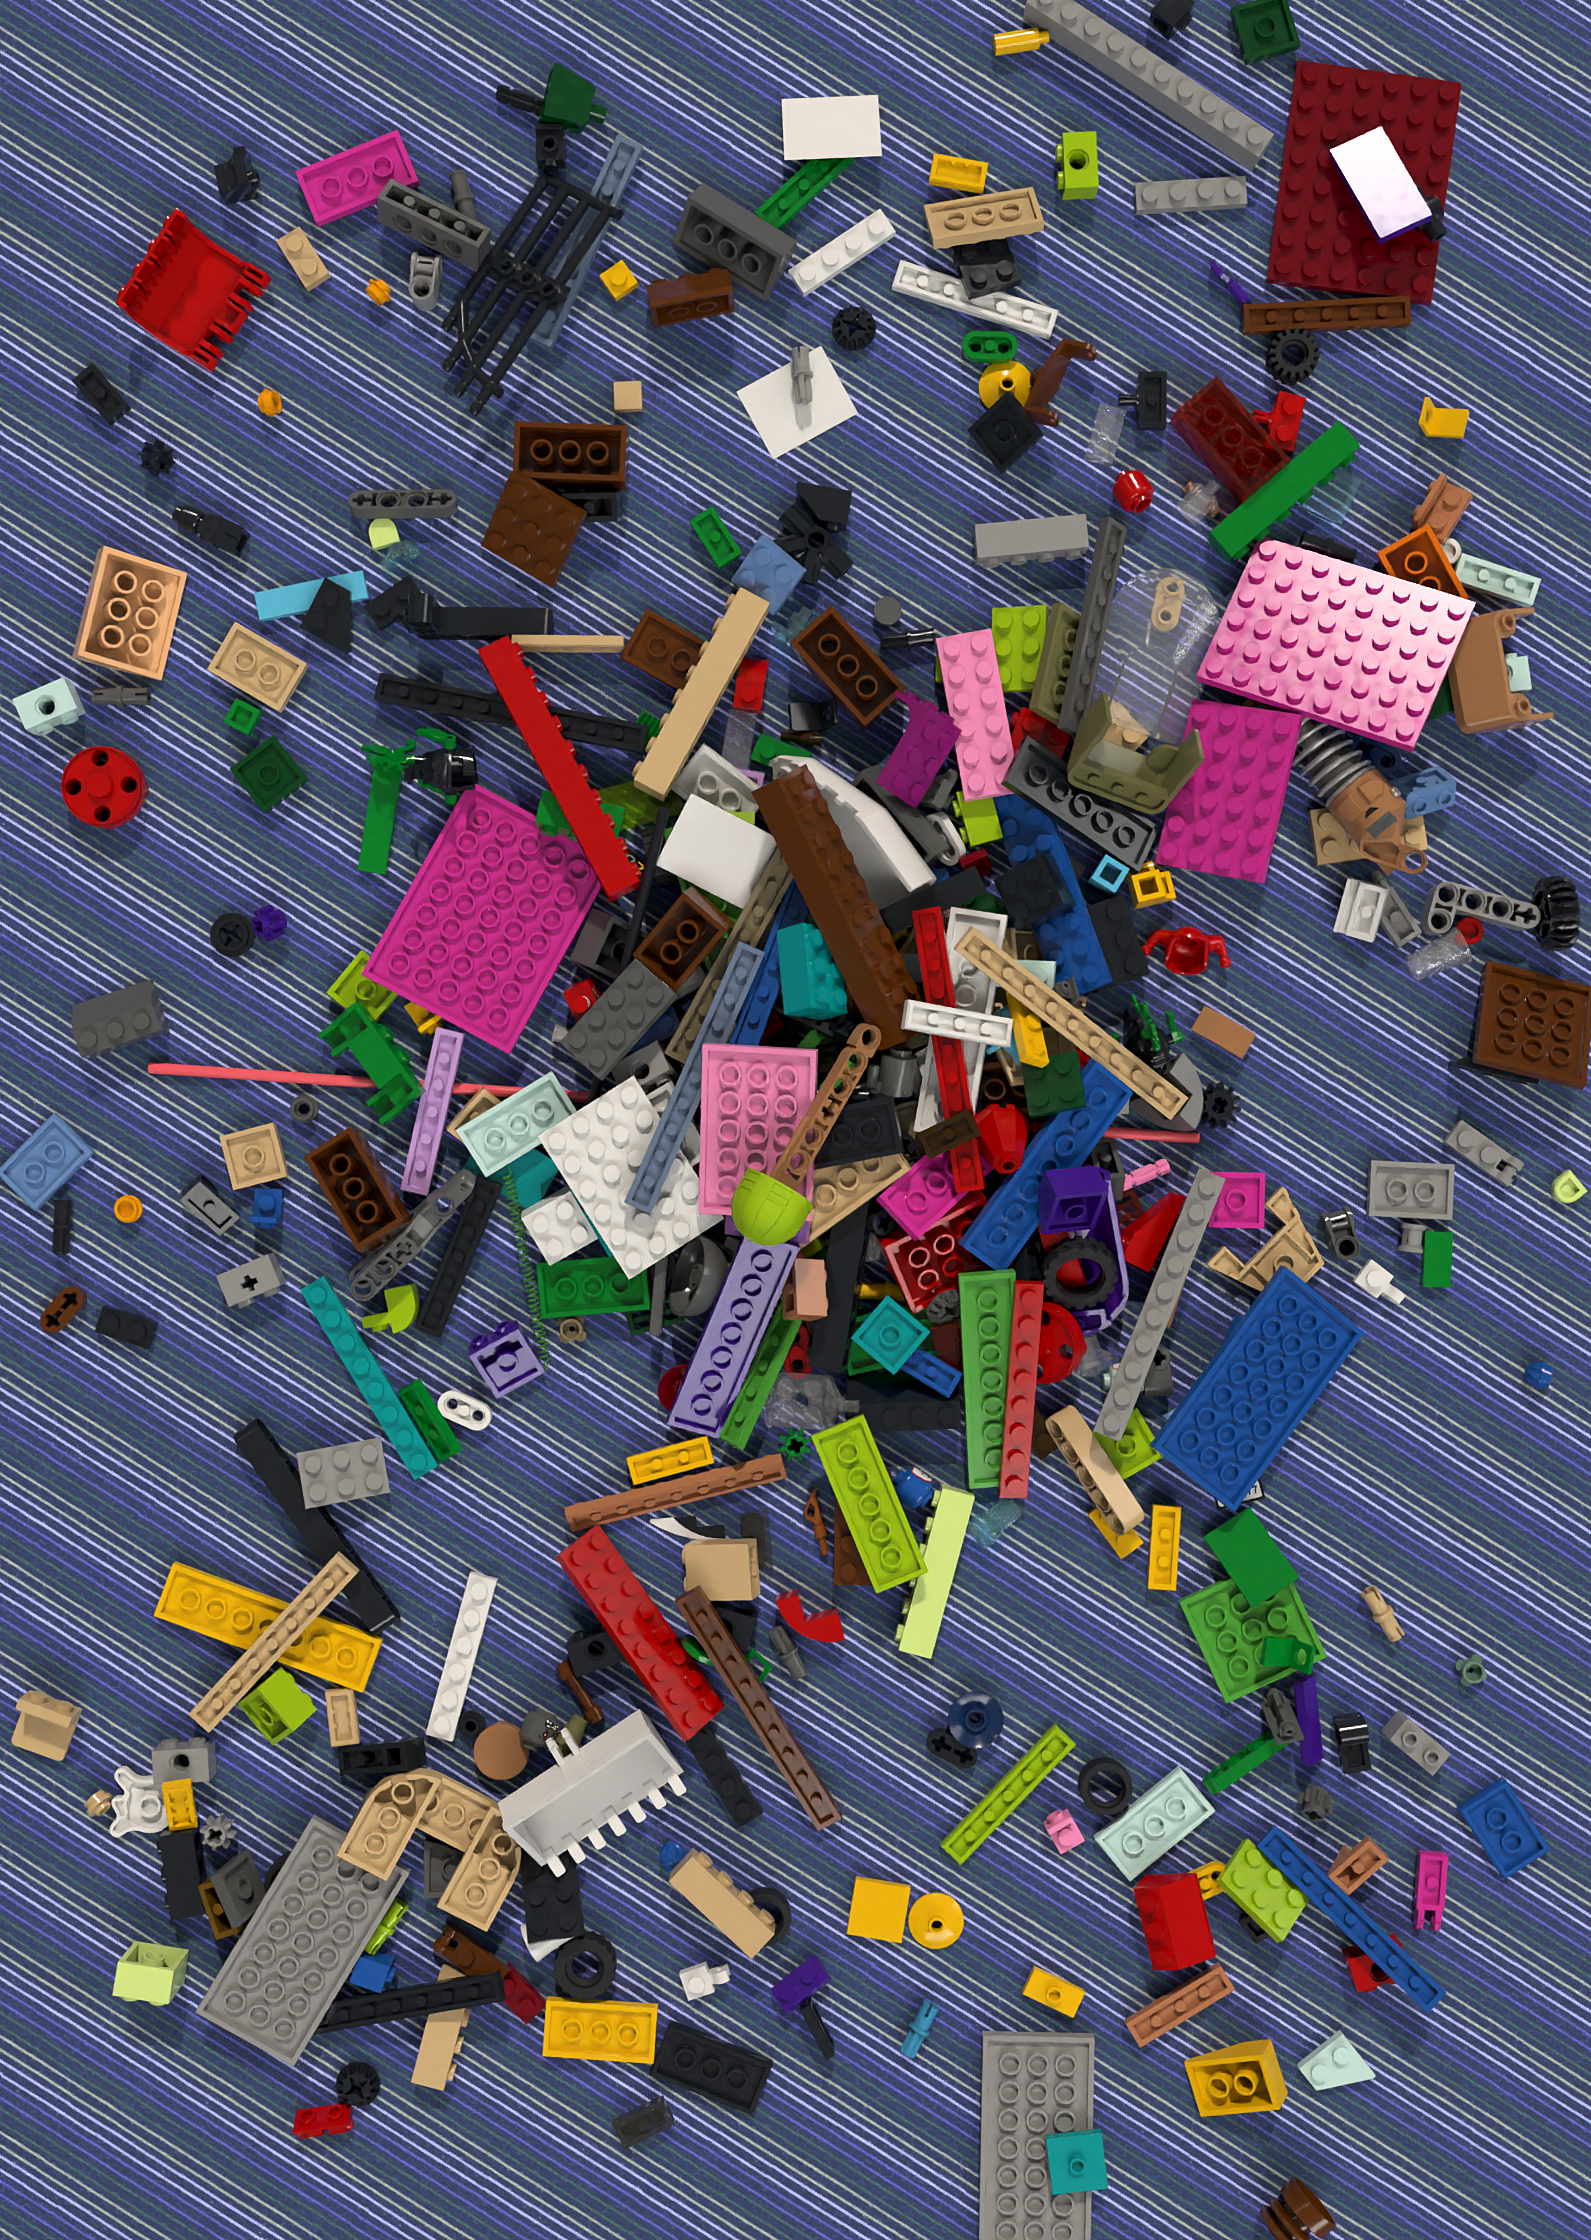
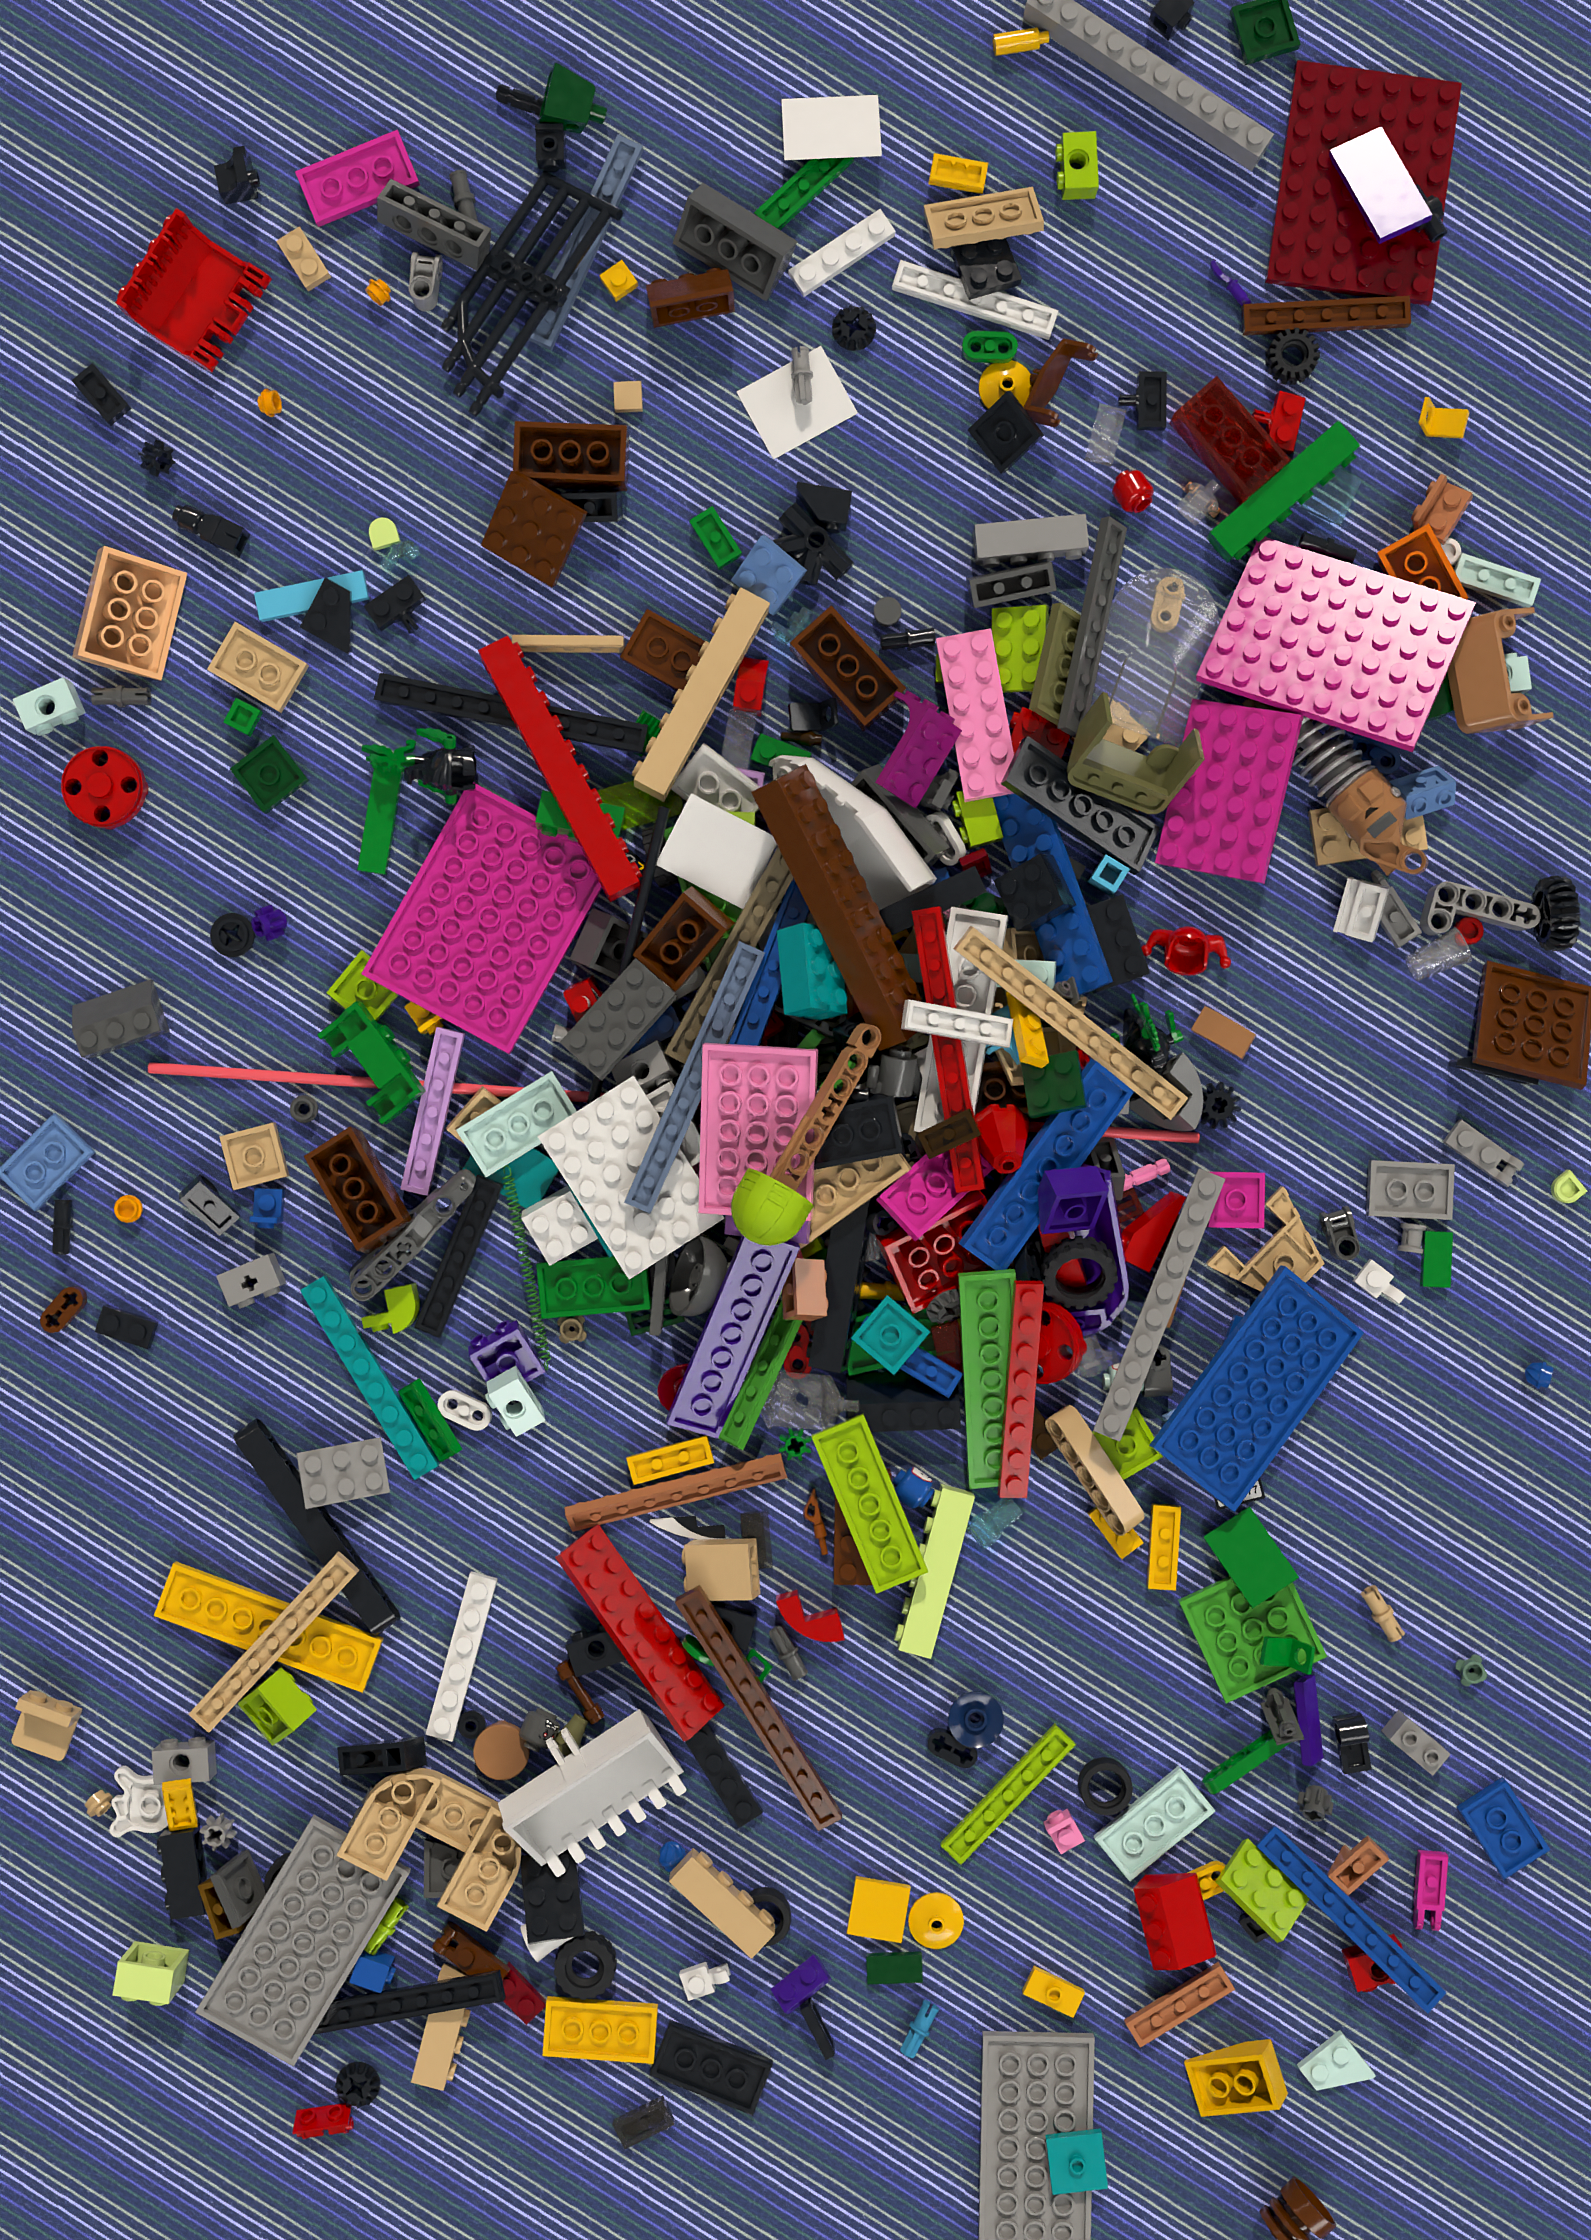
tan plate [325,1687,361,1747] -> none
dark grey beam [348,489,458,519] -> none
black beam [408,593,553,641] -> none
yellow brick [1125,861,1176,910] -> none
light grey plate [1133,176,1247,215] -> none
none -> light aqua brick [485,1366,545,1437]
none -> dark green tile [866,1951,923,1985]
none -> dark grey brick [966,561,1057,608]

